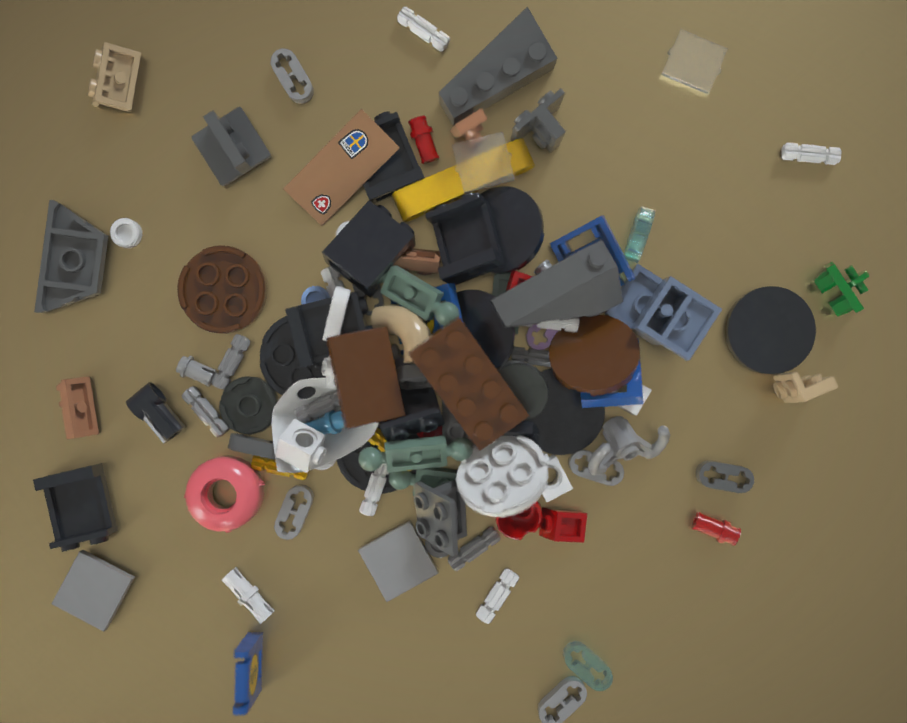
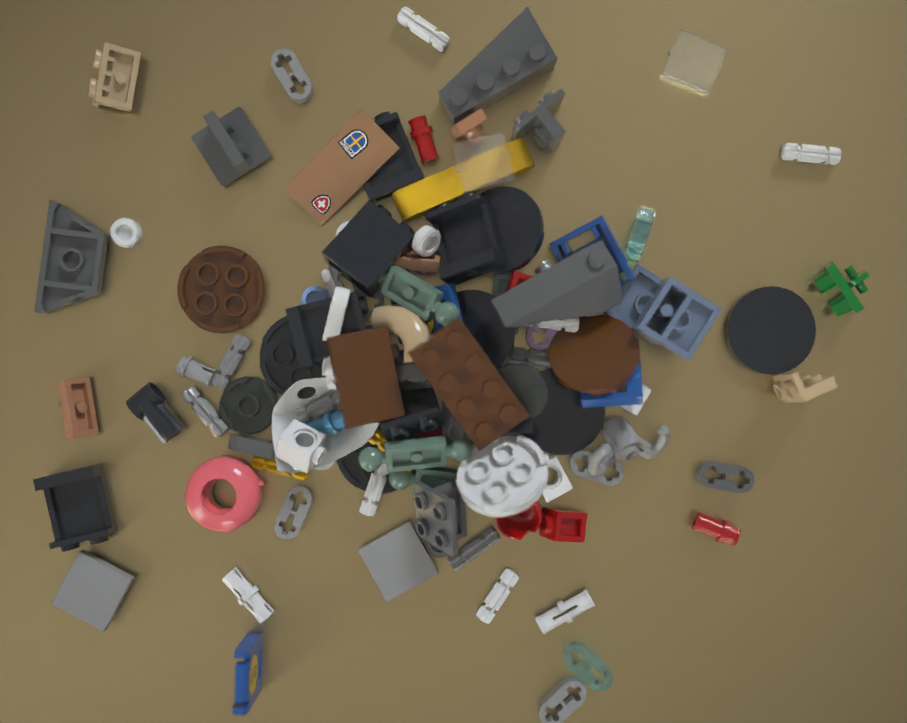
none -> white tile [412,225,441,257]
none -> white pin [535,589,595,634]

